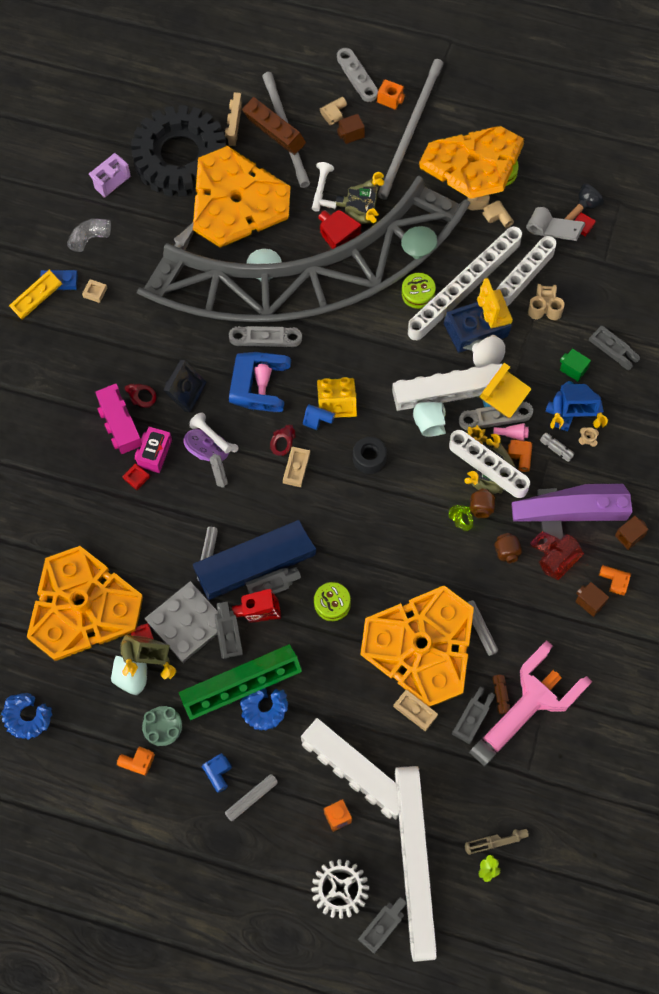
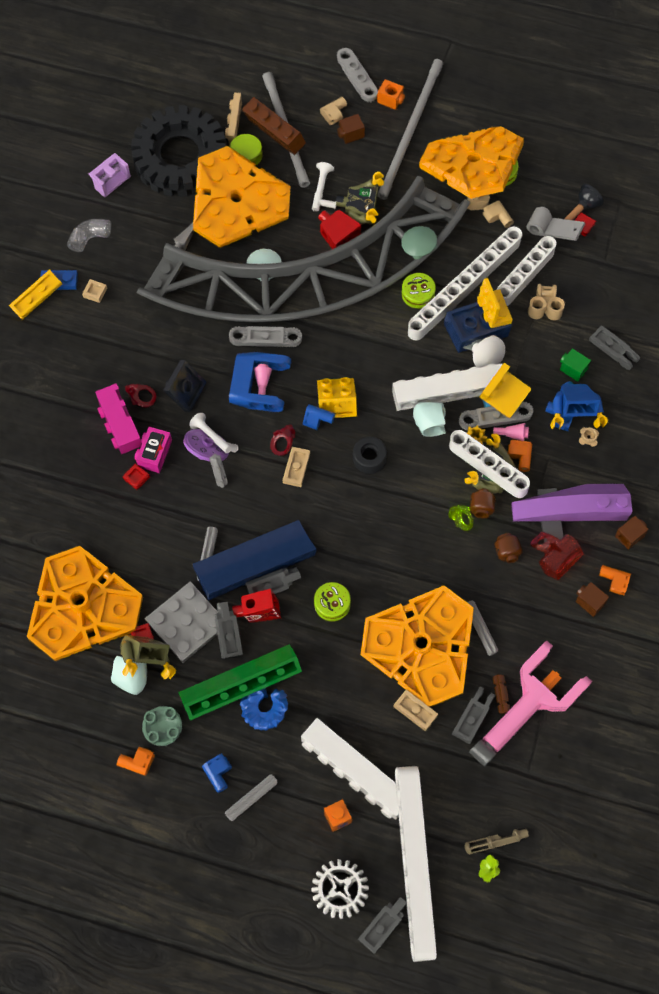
blue piece [1,693,52,740] -> none
light grey axle [540,433,574,462] -> none
none -> lime head [230,134,262,165]

